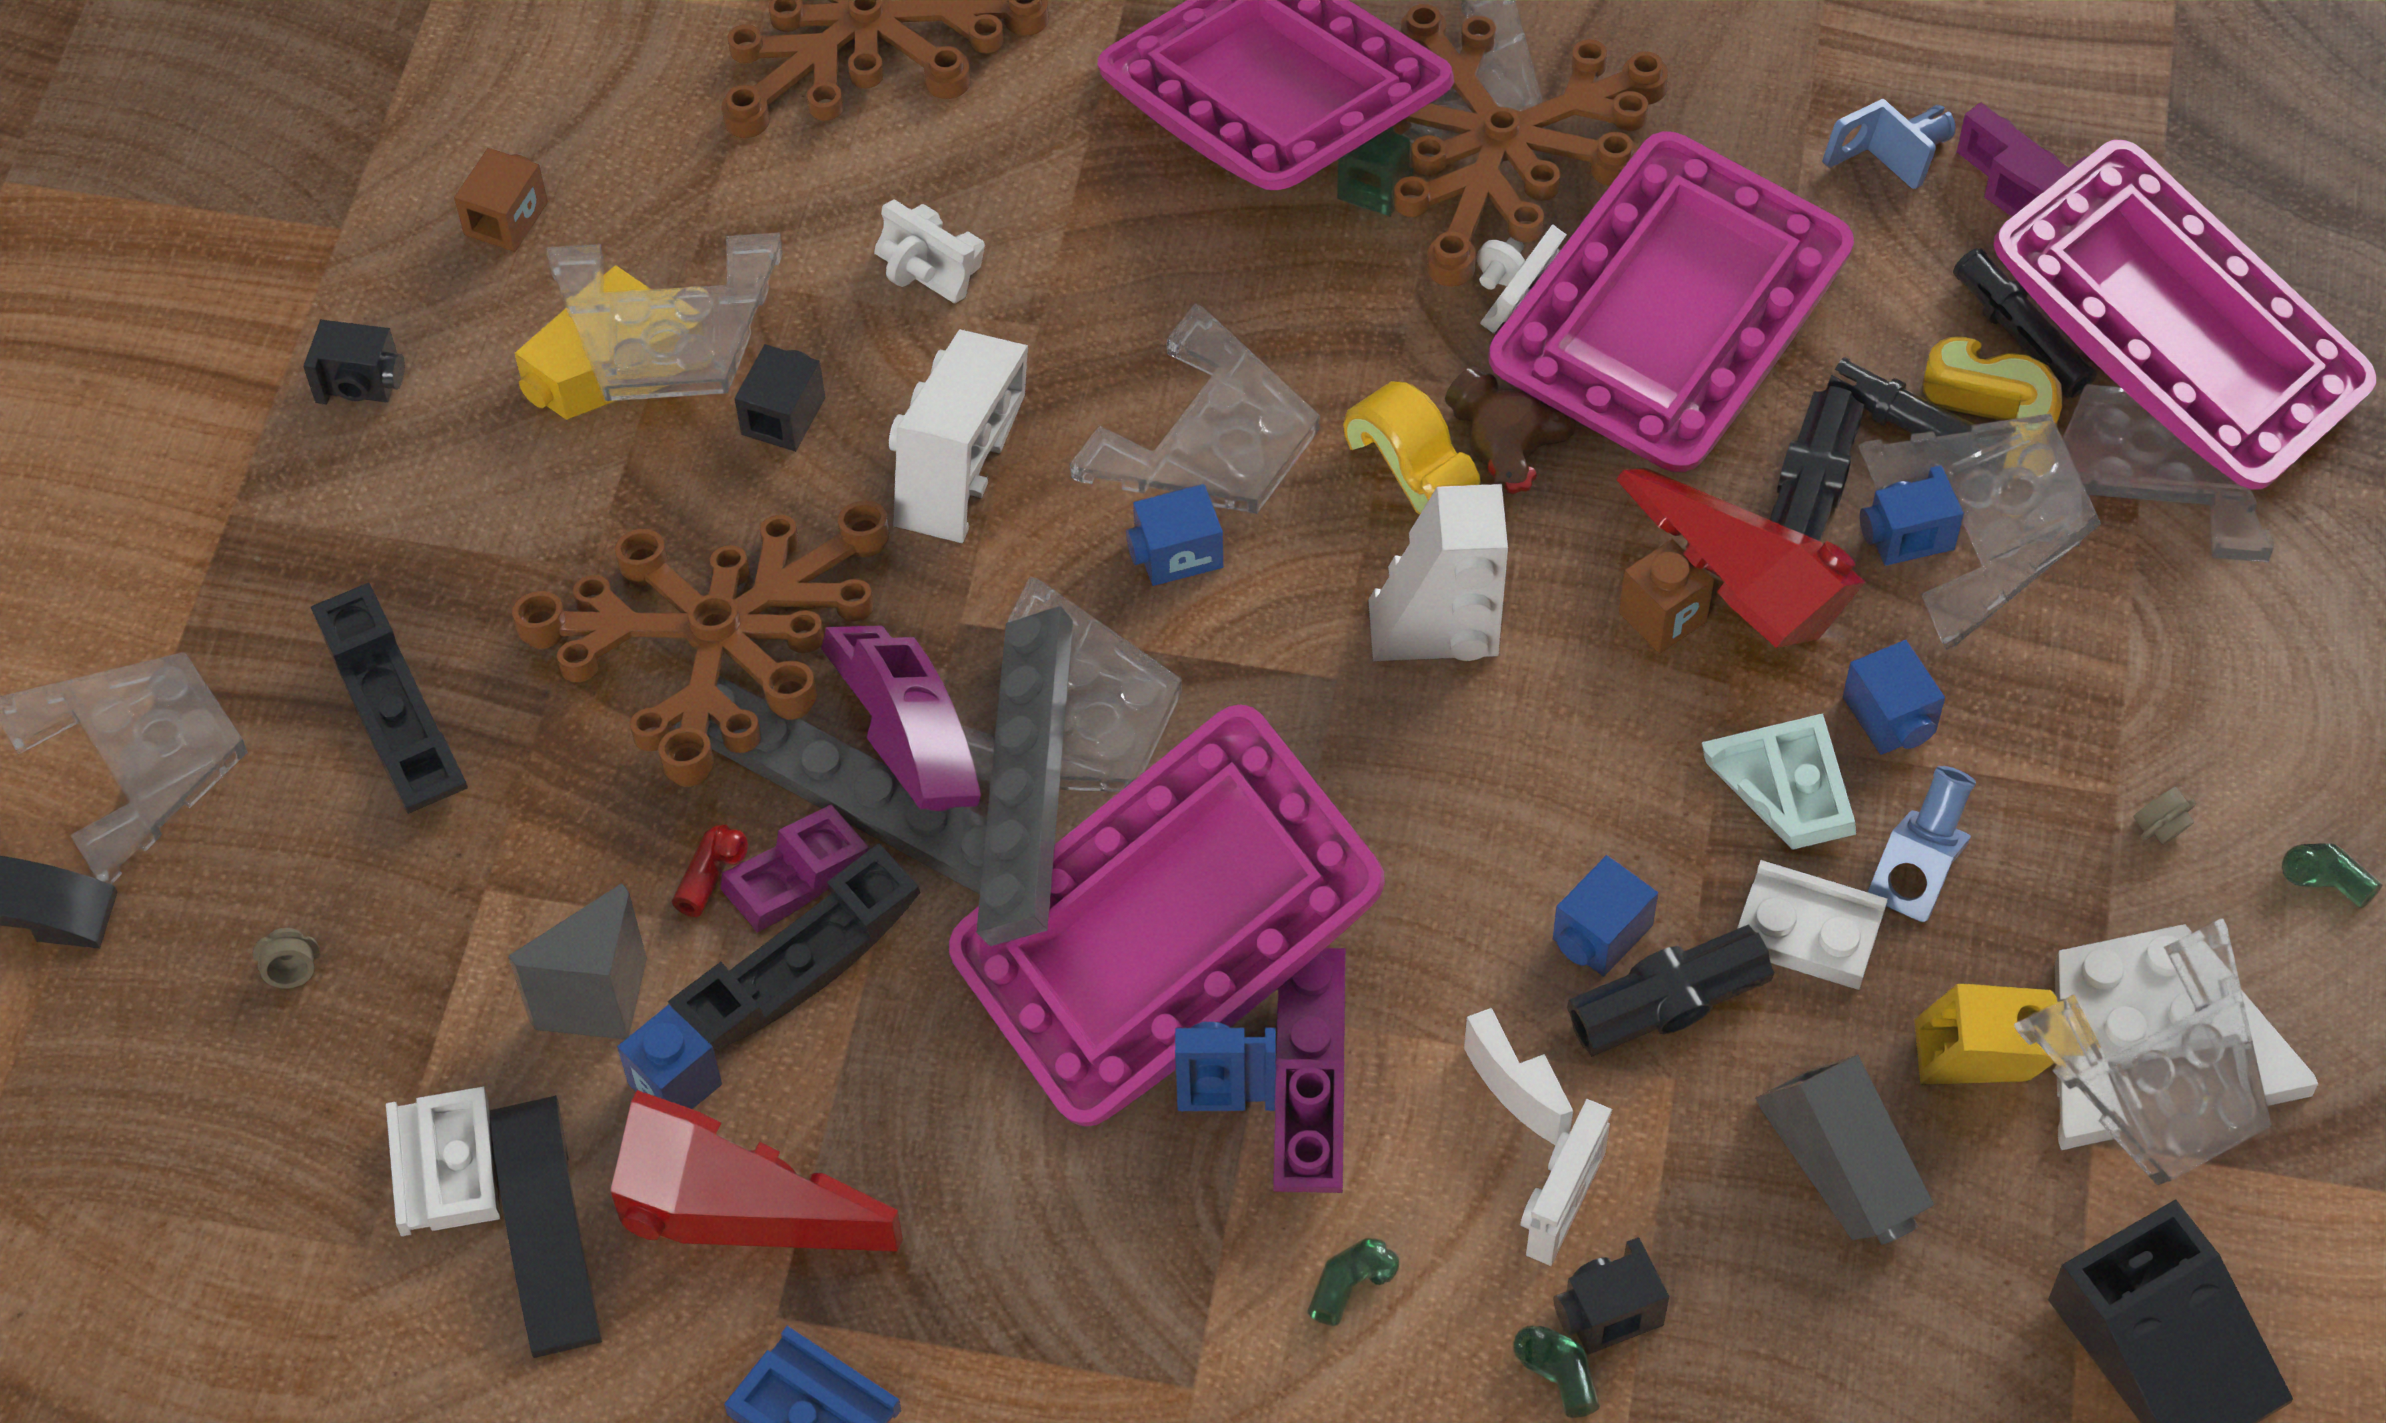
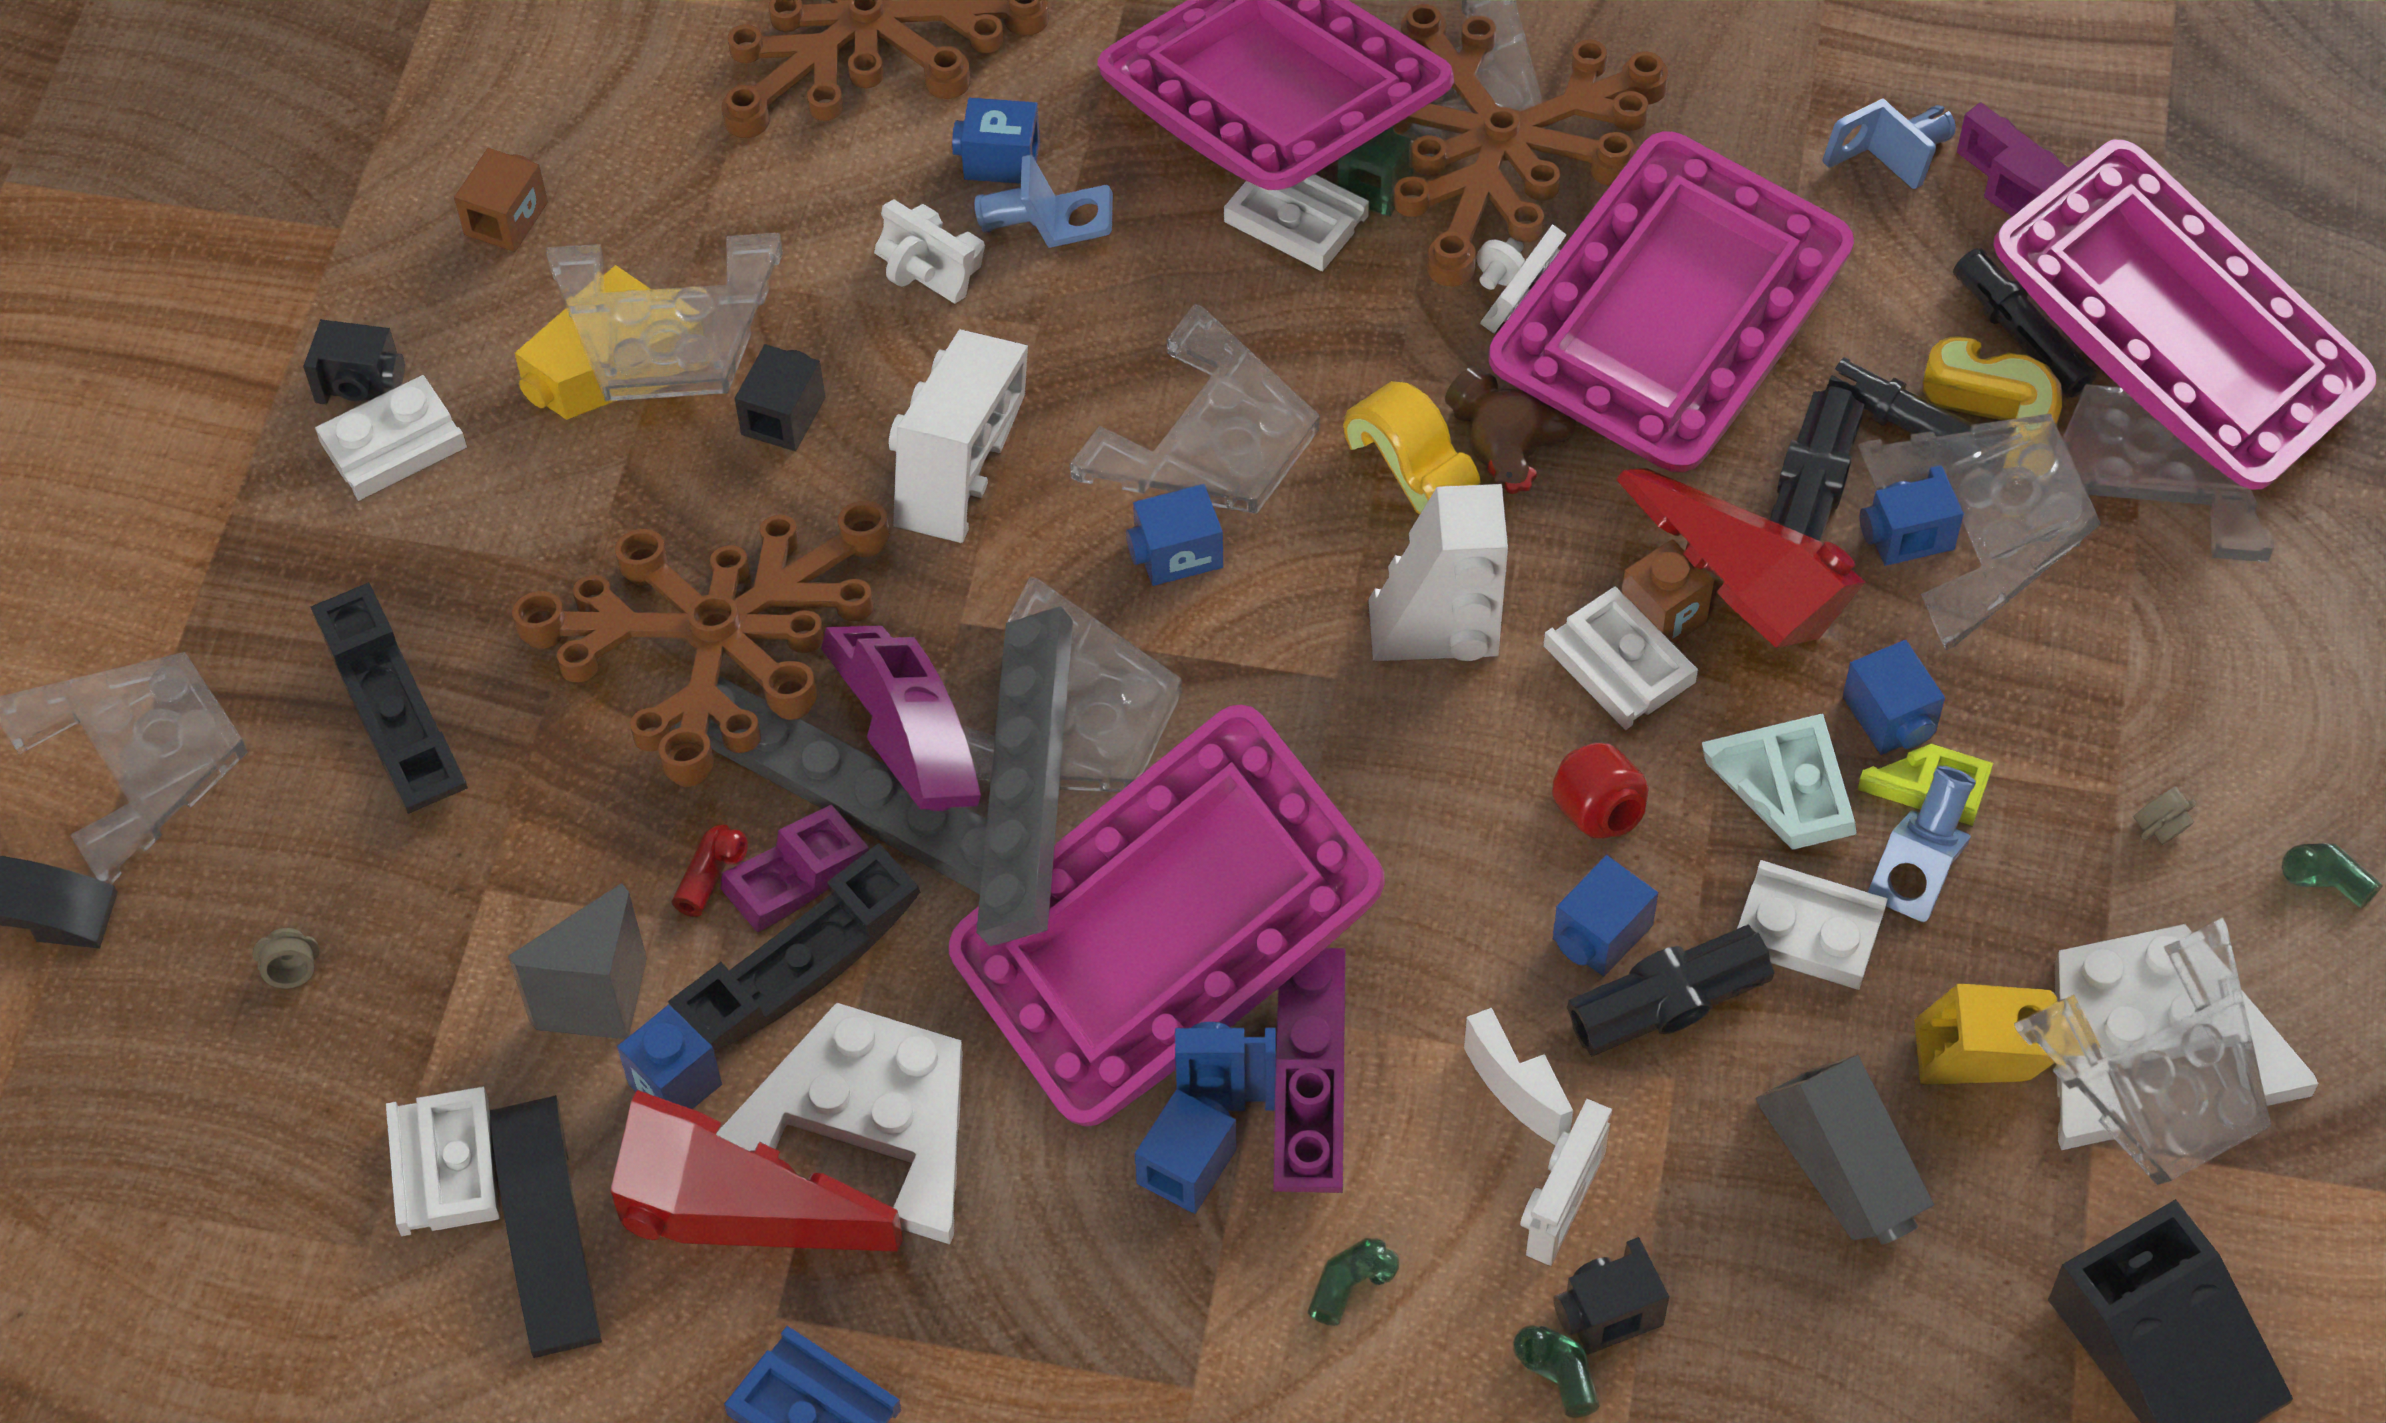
none -> white plate [315,375,467,501]
none -> white wing [716,1003,963,1244]
none -> blue brick [952,97,1040,184]
none -> medium blue bracket [974,155,1113,248]
none -> blue brick [1135,1089,1236,1214]
none -> white plate [1224,174,1369,272]
none -> white plate [1544,586,1698,730]
none -> red head [1552,742,1649,839]
none -> neon yellow tile [1857,744,1993,826]

